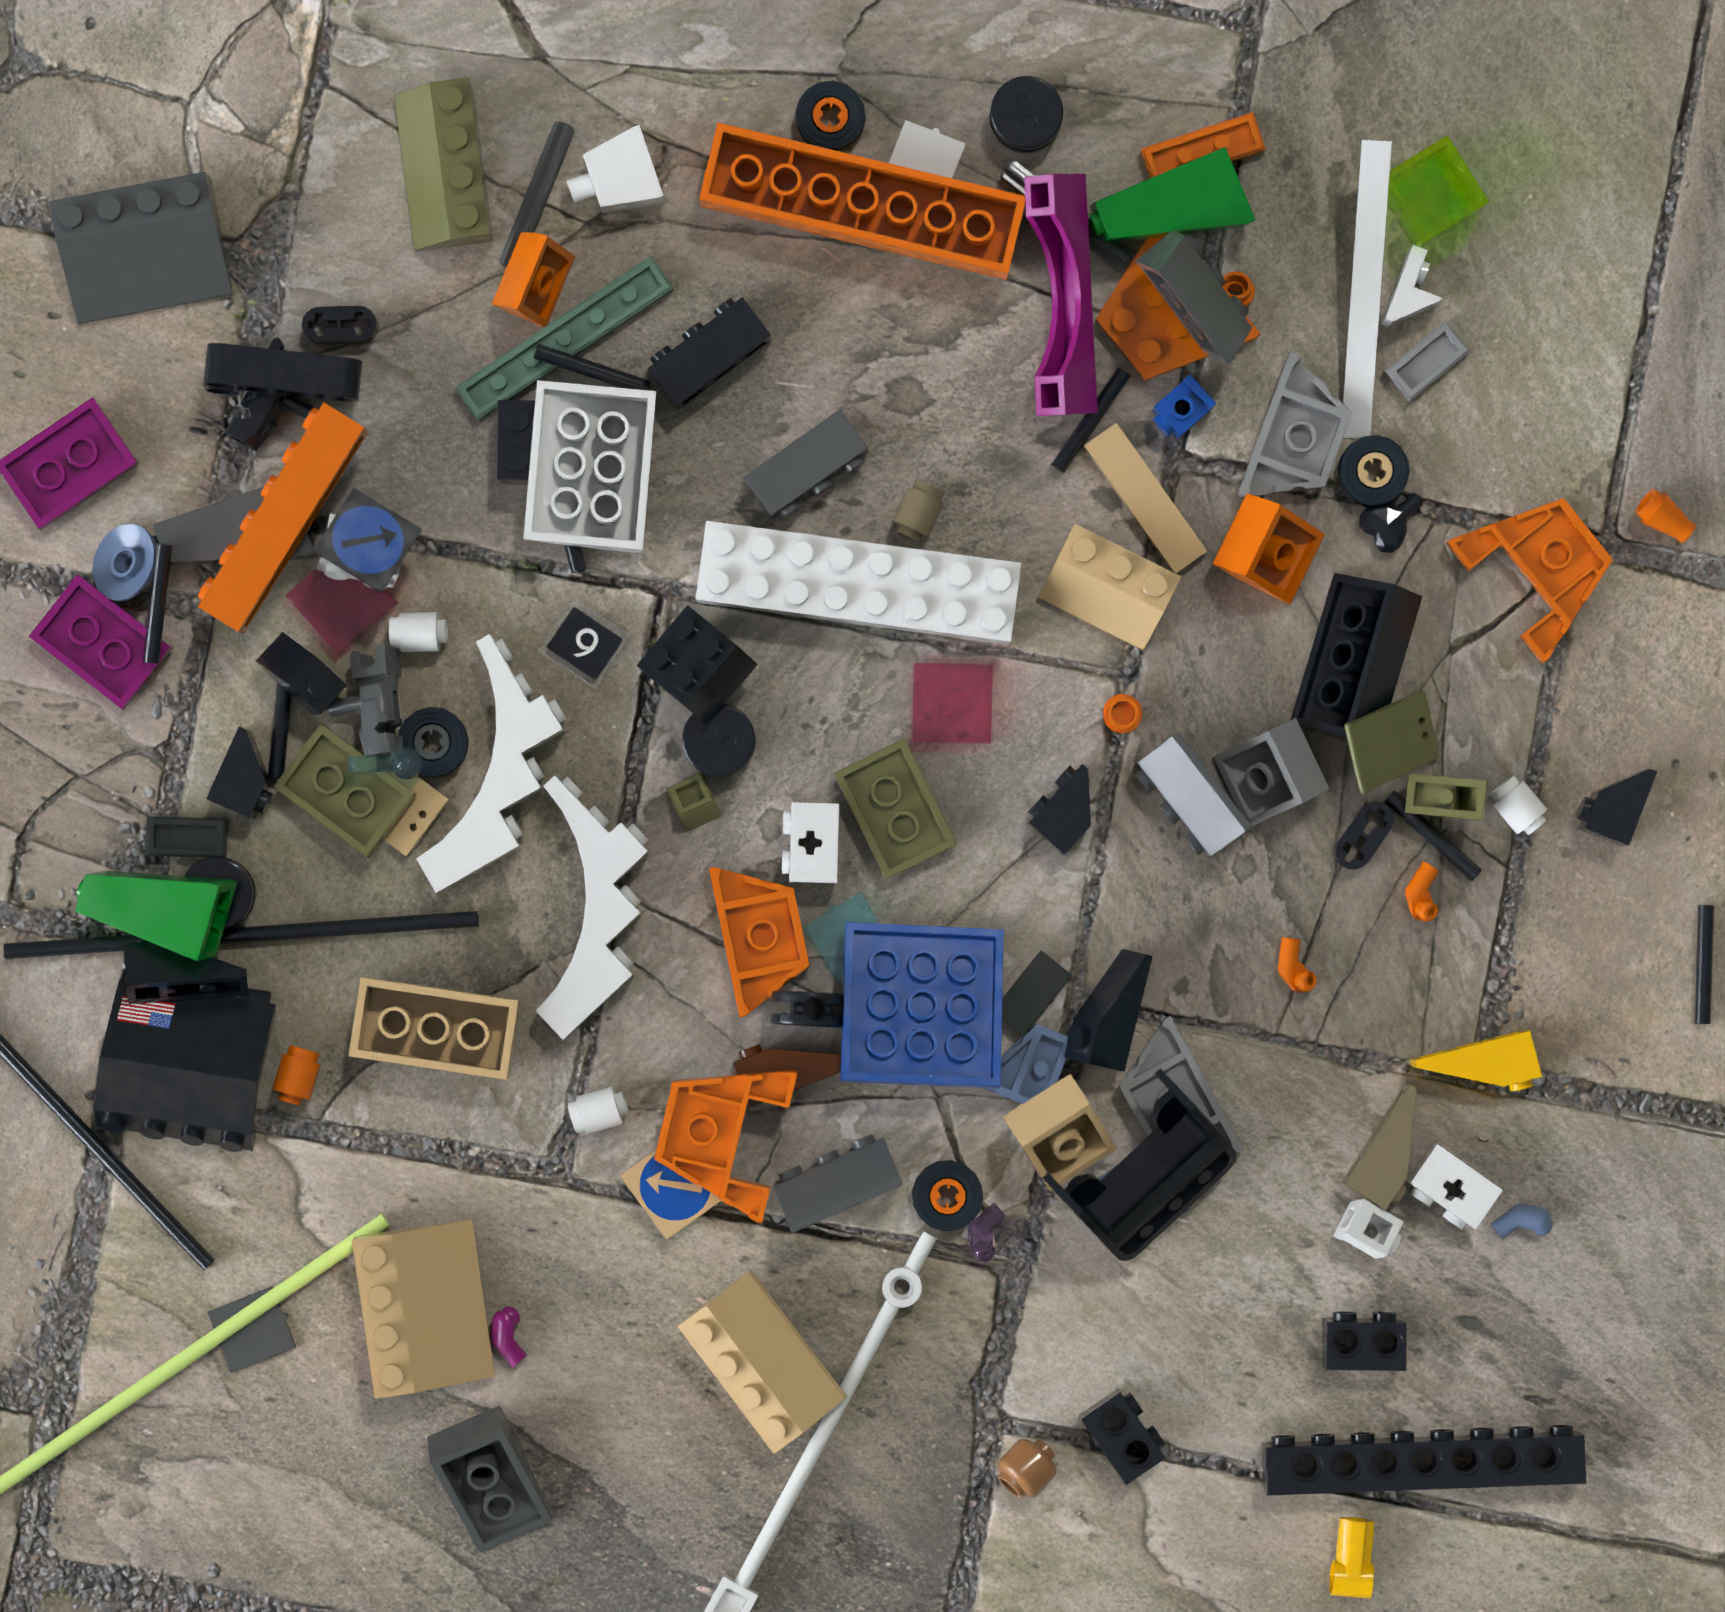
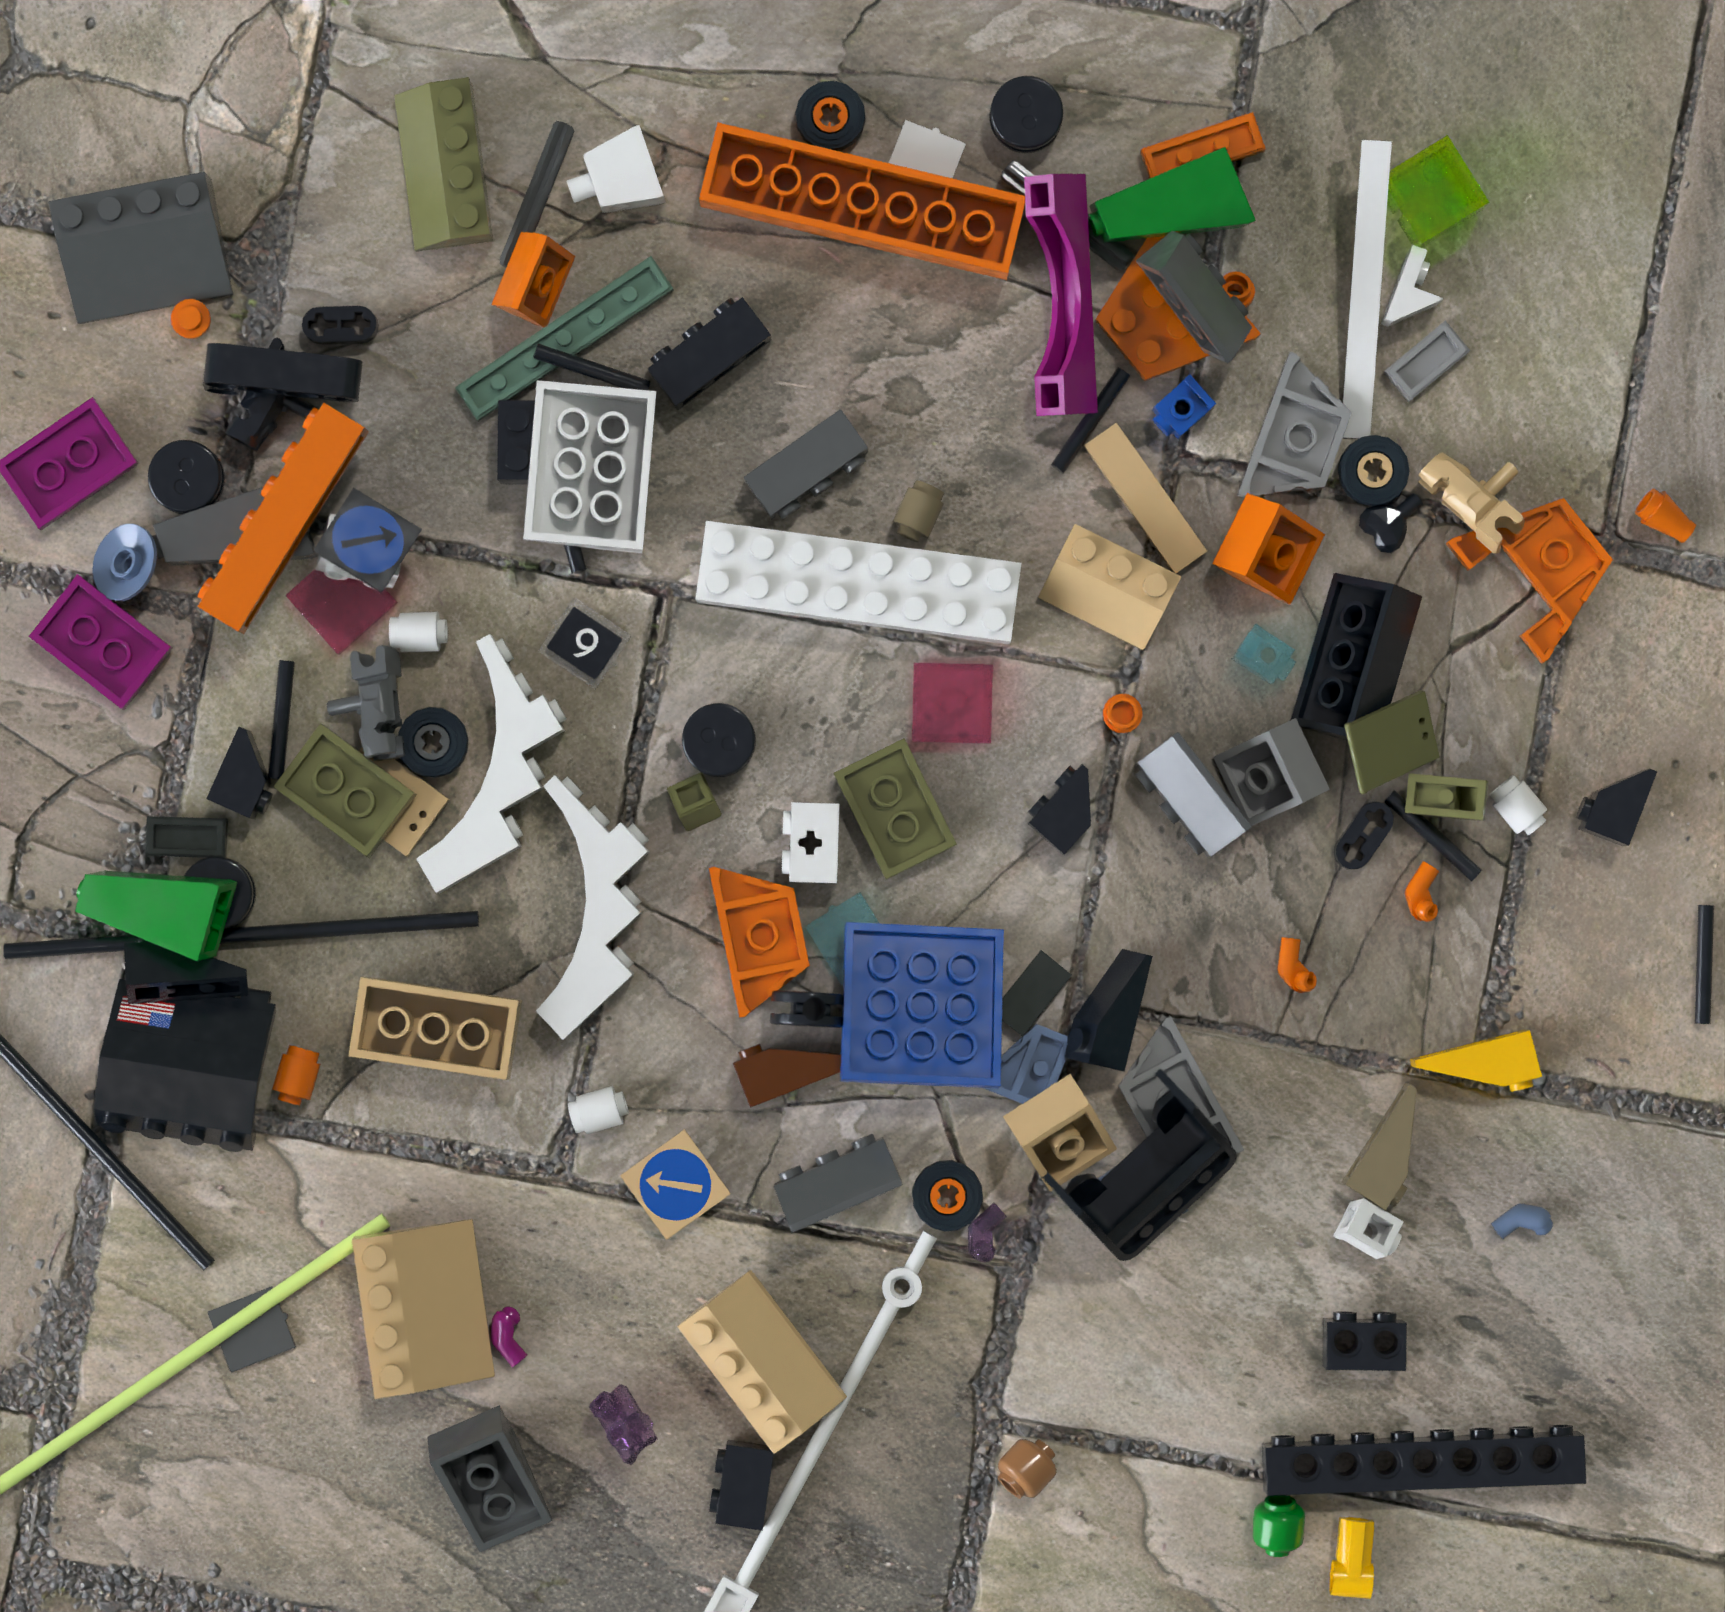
black bar [143,543,172,664] -> none
black slope [255,632,347,715] -> none
clear light blue bar [348,748,423,780] -> none
black brick [636,605,758,725] -> none
orange wing [654,1070,798,1223] -> none
black brick [1079,1388,1166,1485] -> none
white brick [1406,1142,1503,1230] -> none
none -> black head [148,440,225,515]
none -> orange plate [171,299,211,339]
none -> clear purple hips [589,1384,658,1465]
none -> black brick [709,1440,774,1531]
none -> clear light blue brick [1231,624,1296,684]
none -> green head [1252,1495,1305,1557]
none -> tan piece [1418,452,1524,554]

